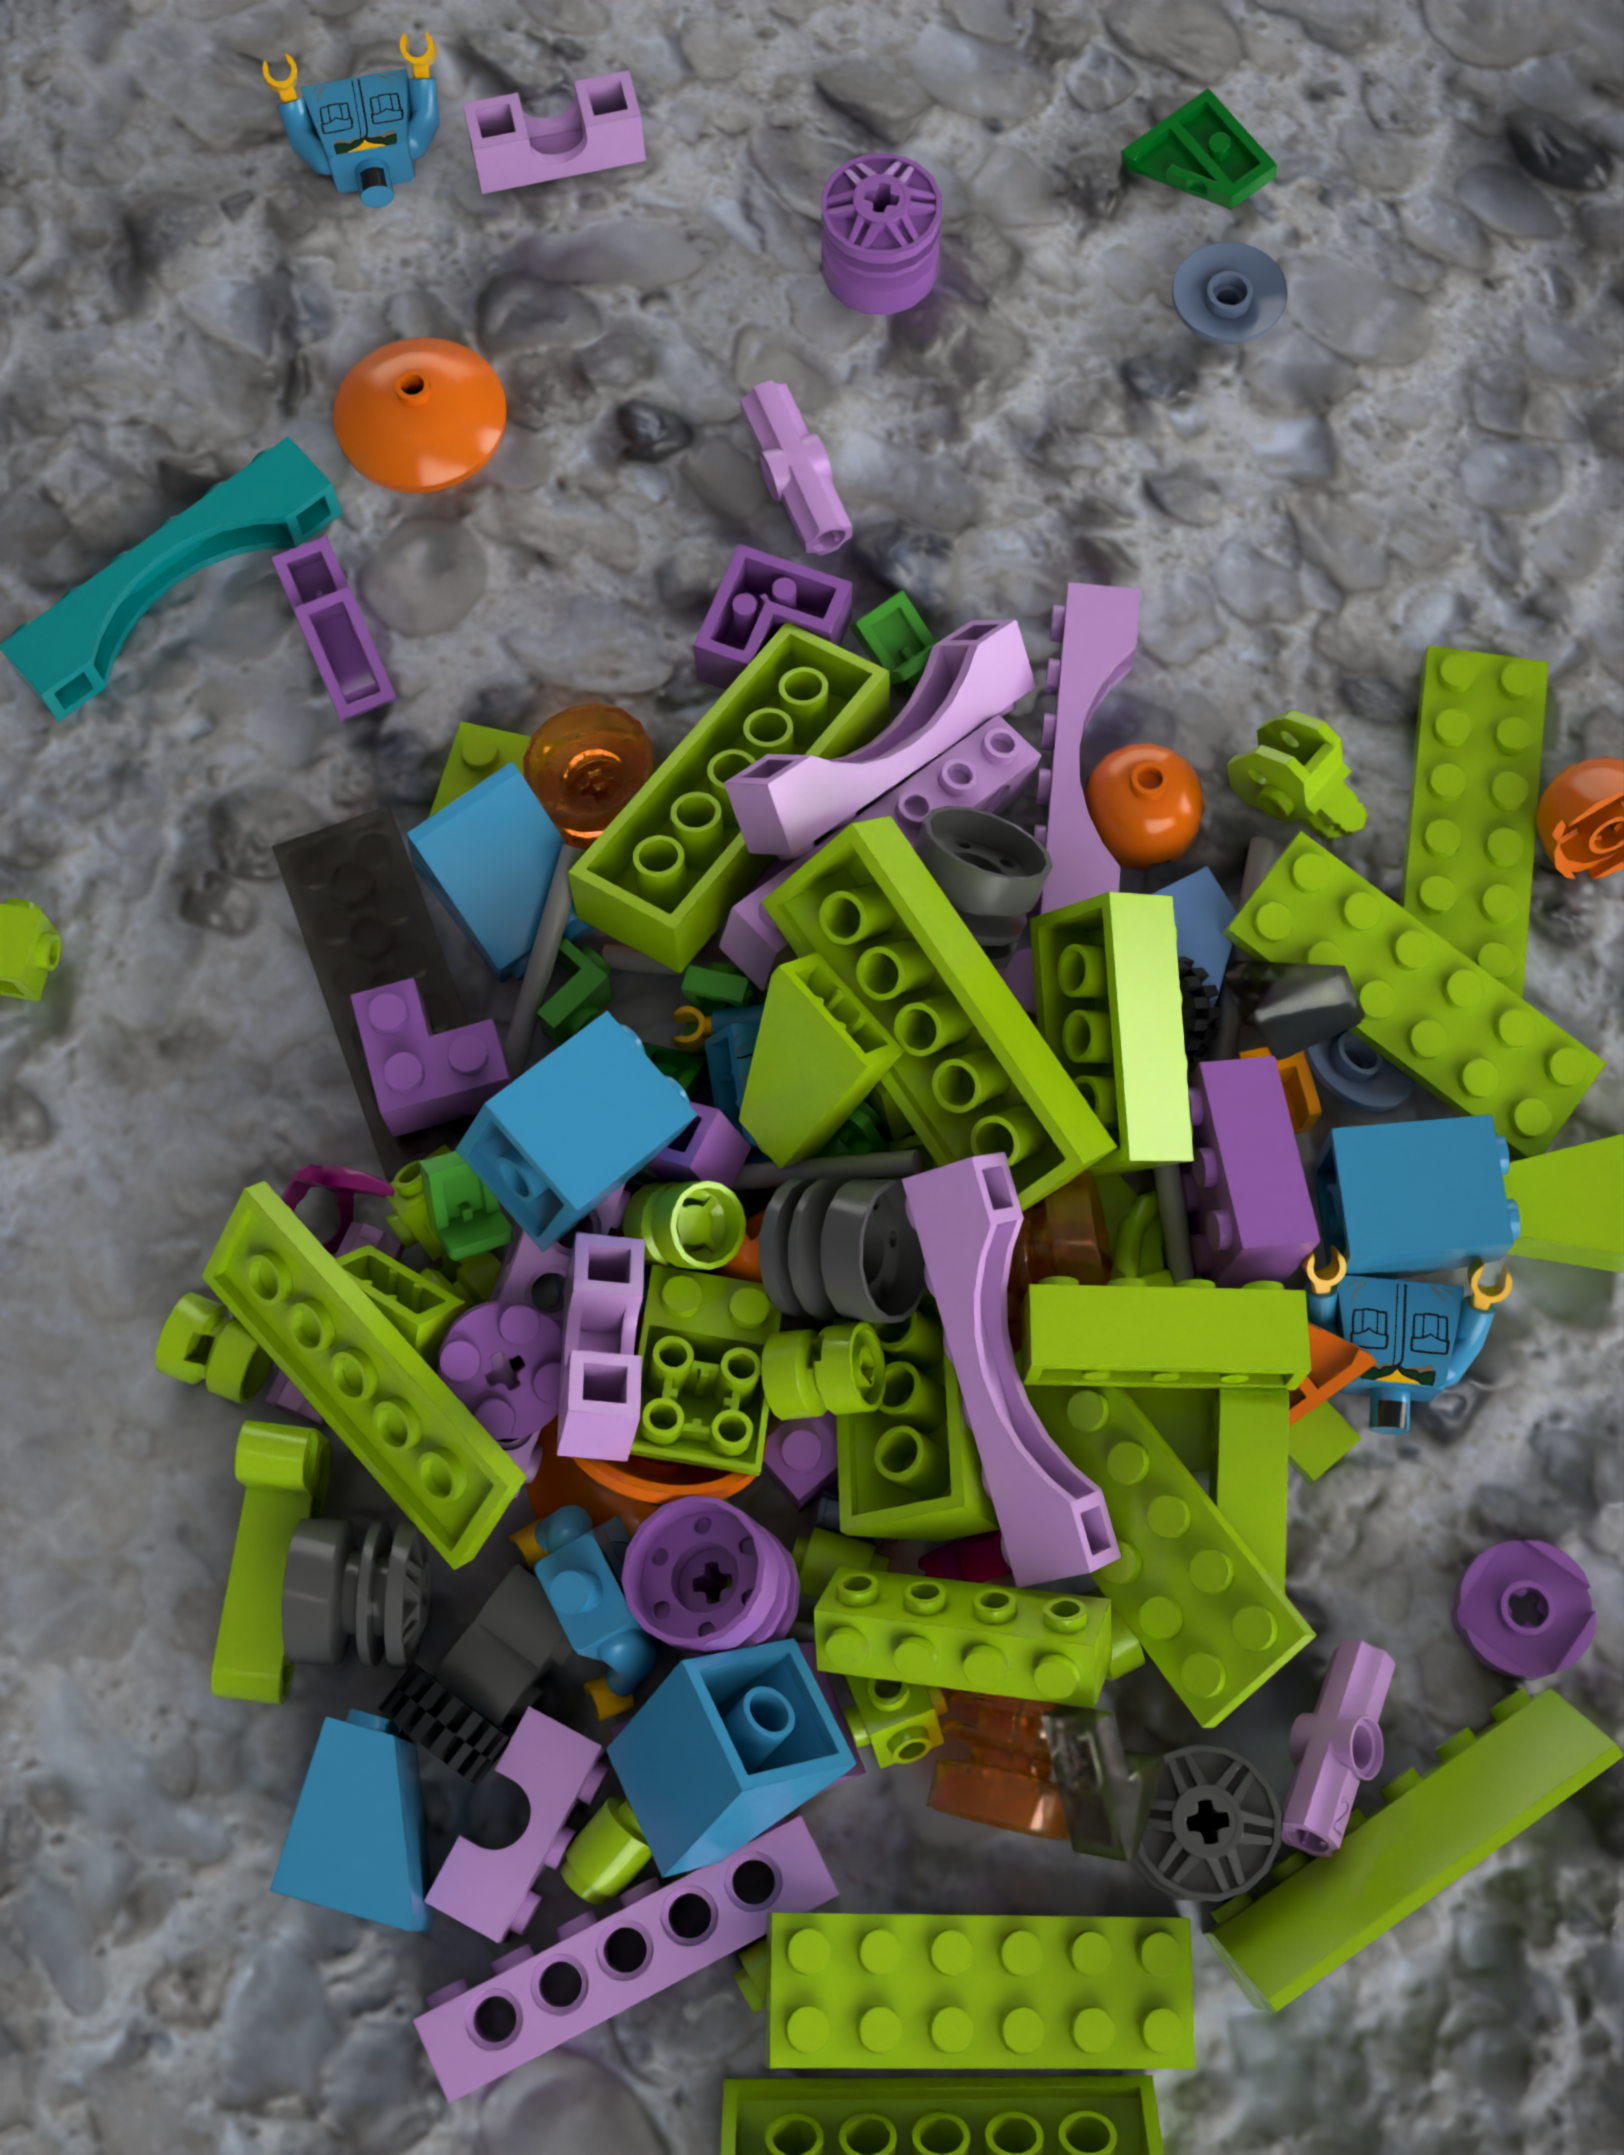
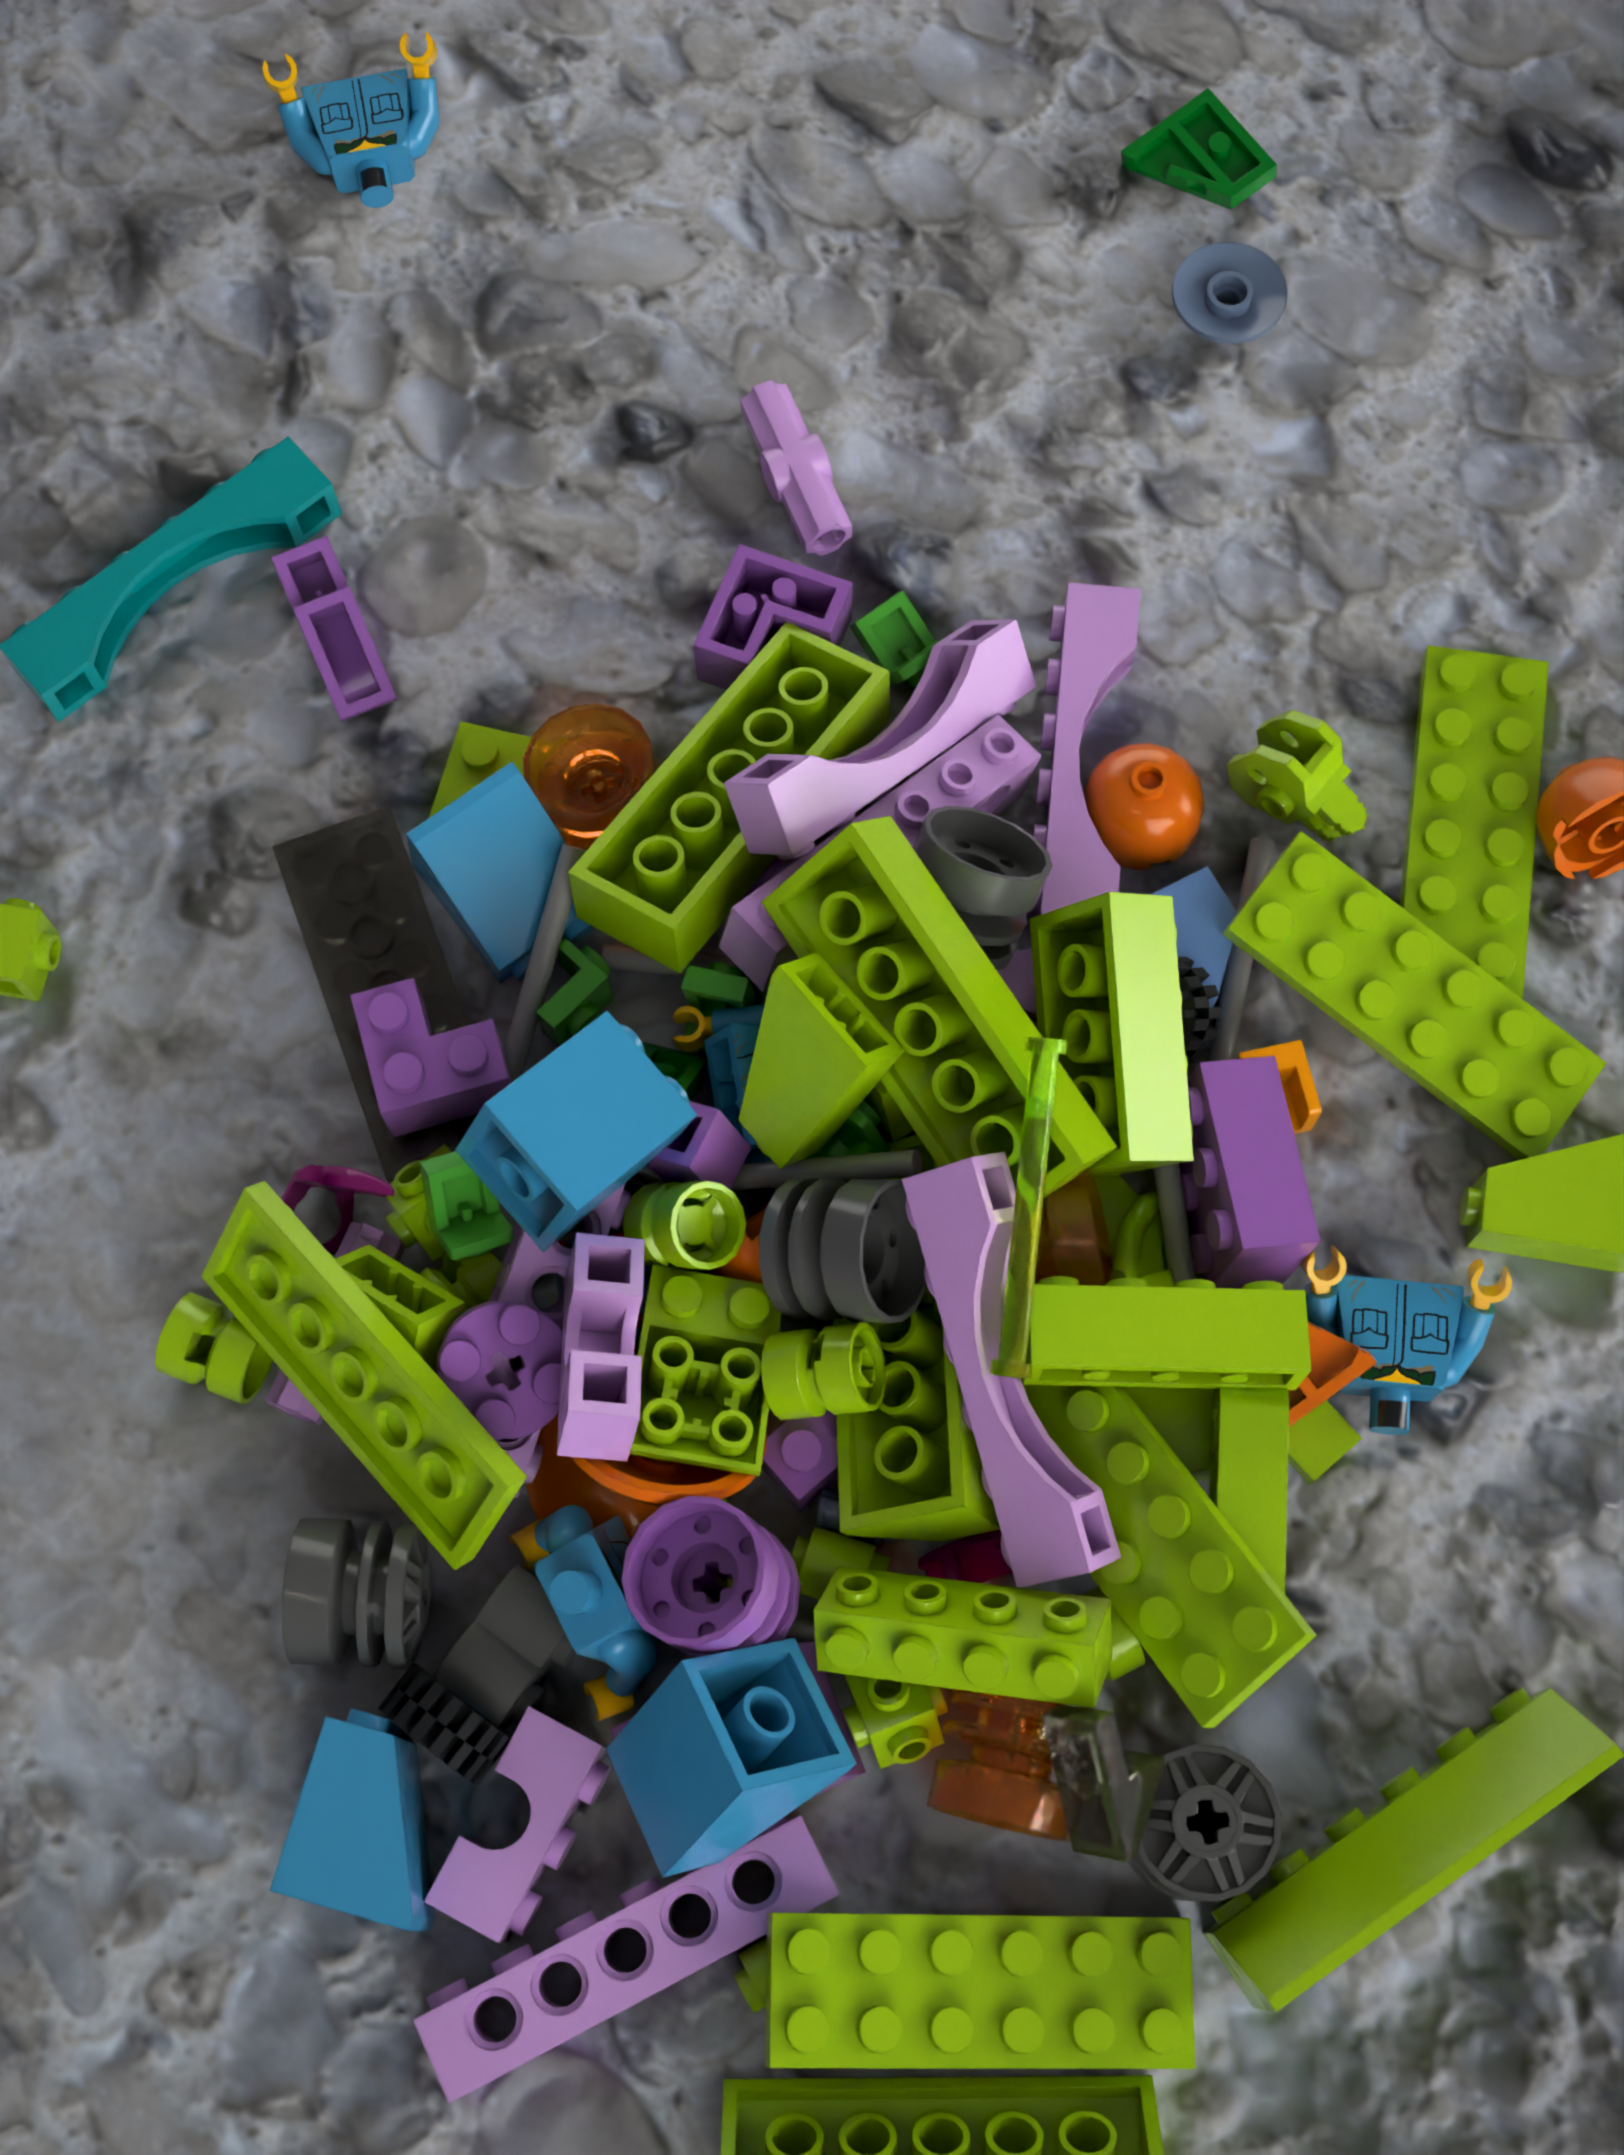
lime beam [211,1420,332,1705] -> none
orange dish [333,337,507,493] -> none
lavender arch [462,70,646,194] -> none
lime brick [560,1796,653,1905] -> none
medium lavender wheel [821,153,942,315] -> none
clear smoke slope [1223,960,1365,1060] -> none
lavender piece [1281,1639,1396,1857] -> none
sand blue dish [1301,1006,1415,1111] -> none
dark azure slope [1312,1115,1520,1280] -> none
medium lavender plate [1451,1540,1596,1681] -> none
none -> clear neon green bar [989,1036,1067,1378]

